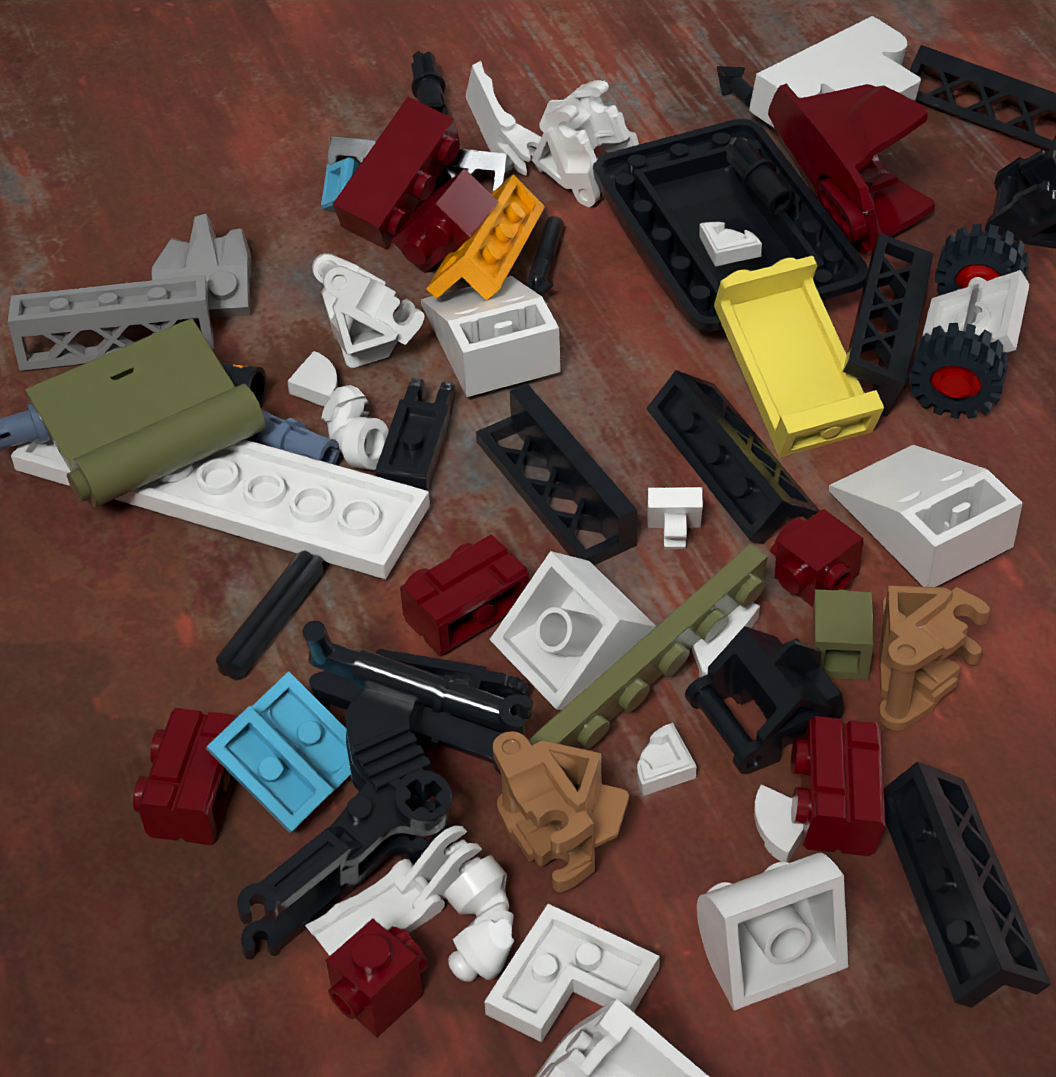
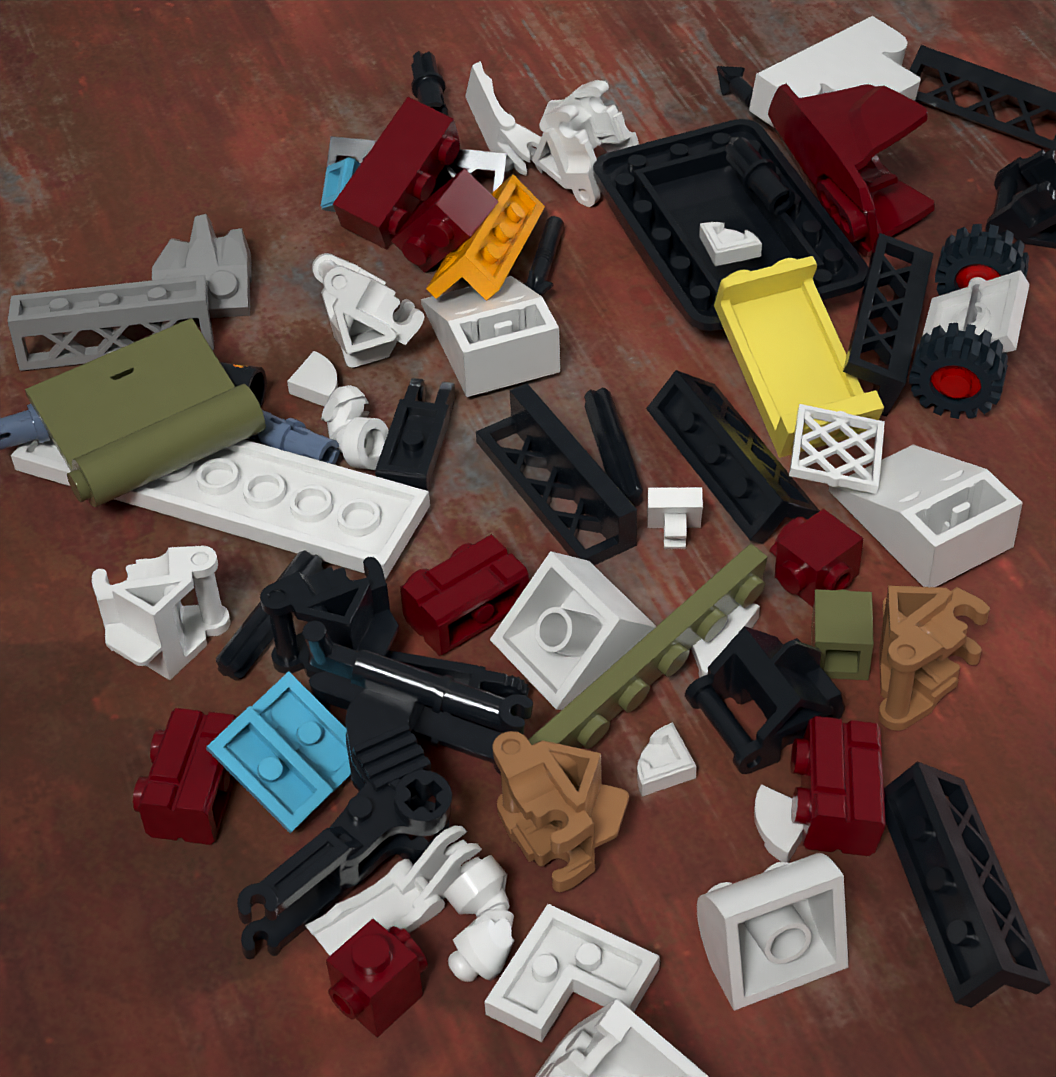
none -> white piece [92,546,231,680]
none -> black piece [260,557,399,677]
none -> black axle [584,387,643,507]
none -> white window [789,404,885,494]

